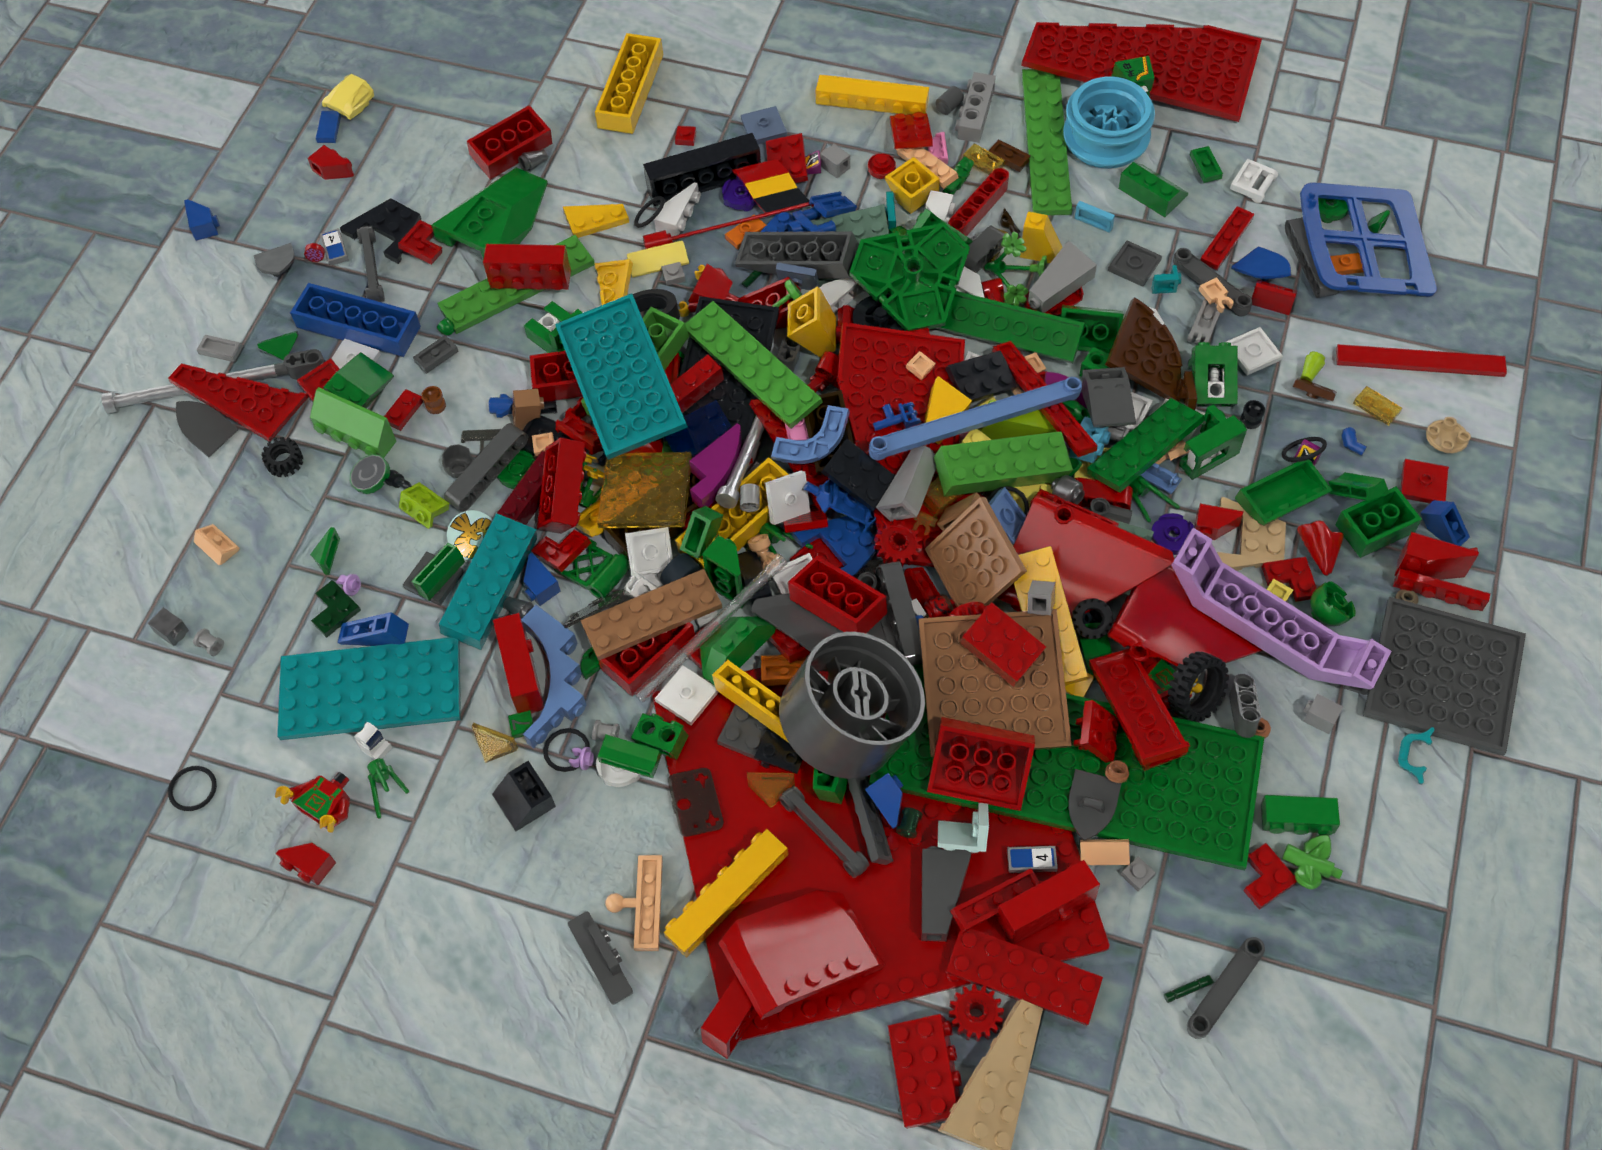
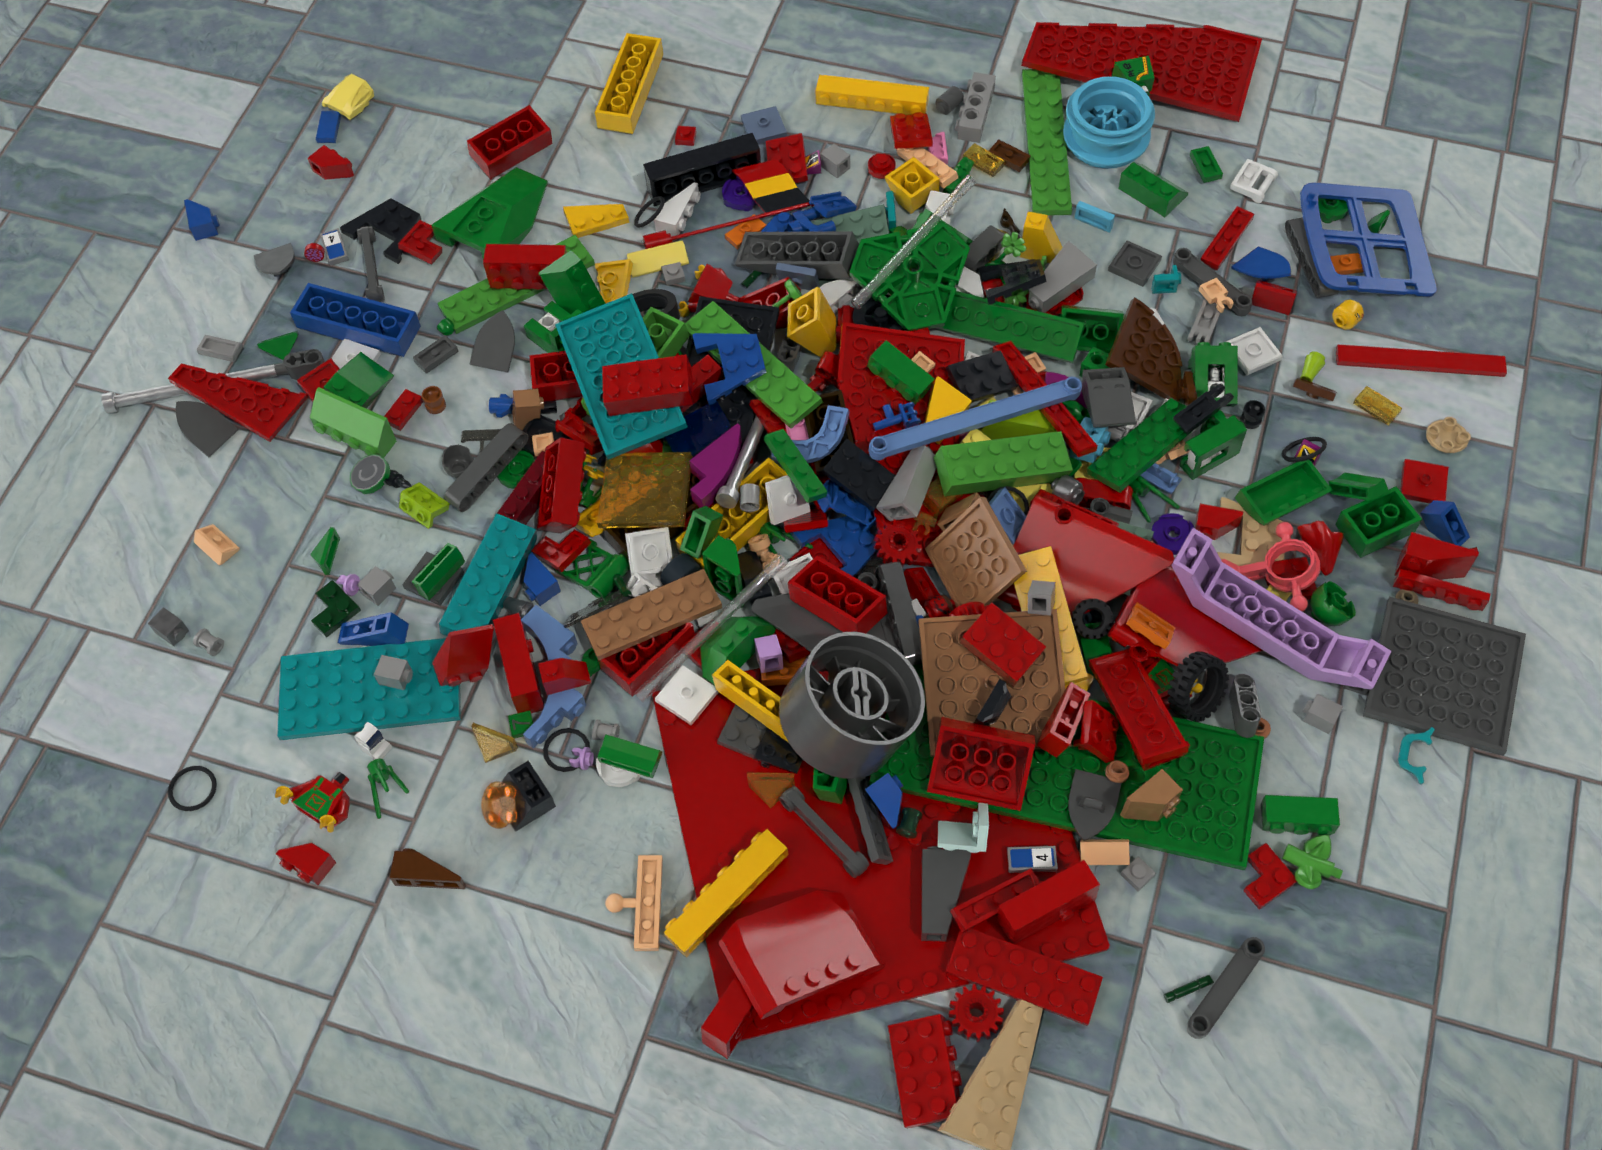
black tyre [261,437,303,477] -> none
shield [447,510,493,561] -> none
flat silver cone [518,149,548,171] -> none
dark grey bracket [567,911,633,1005] -> none
green brick [631,713,689,760] -> none
clear smoke axle [668,768,724,837] -> none
red beam [948,168,1009,236] -> none
blue arm [1341,427,1367,456] -> none
none -> light grey brick [357,566,396,606]
none -> light grey brick [374,655,413,690]
none -> reddish brown slope [390,848,466,889]
none -> red slope [432,624,494,687]
none -> dark grey shield [470,310,515,373]
none -> clear orange dish [481,781,517,829]
none -> green slope [538,250,606,314]
none -> red slope [538,658,591,695]
none -> red brick [602,354,694,416]
none -> dark green wheel [613,574,632,597]
none -> blue wing [692,333,767,405]
none -> lavender brick [754,634,783,673]
none -> green plate [764,429,828,503]
none -> clear piece [851,175,976,309]
none -> green brick [867,340,935,405]
none -> black slope [974,679,1011,726]
none -> black wing [979,259,1047,305]
none -> red slope [1037,682,1090,758]
none -> medium nougat slope [1120,769,1183,821]
none -> orange plate [1126,602,1176,649]
none -> black hinge [1173,383,1234,435]
none -> coral piece [1221,522,1320,612]
none -> yellow head [1332,299,1364,330]

